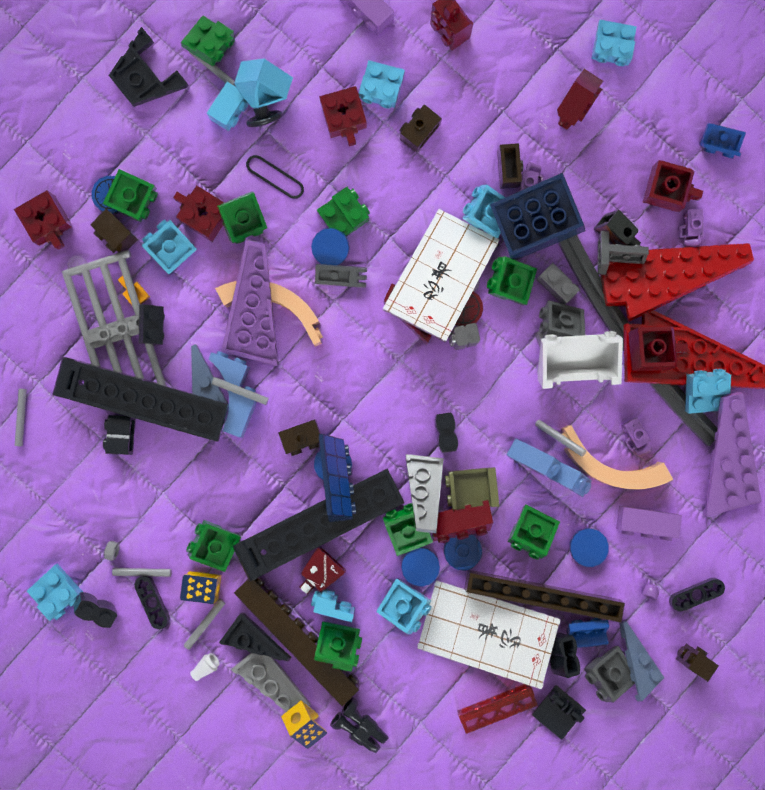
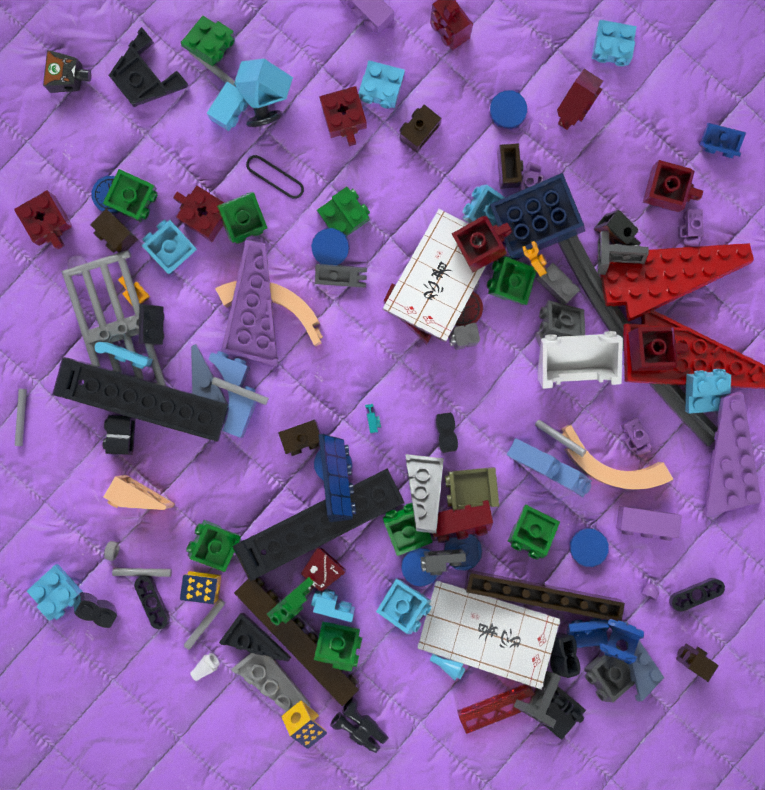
none -> torso [43,50,92,93]
none -> medium azure plate [95,342,153,369]
none -> light nougat slope [103,475,175,510]
none -> green plate [267,577,314,626]
none -> teal plate [365,404,381,433]
none -> dark grey plate [420,549,466,575]
none -> medium azure cone [430,654,465,681]
none -> dark red hinge [452,216,512,273]
none -> blue tile [490,90,527,129]
none -> dark grey bracket [514,671,561,728]
none -> light orange plate [522,241,547,277]
none -> blue piece [600,619,644,665]

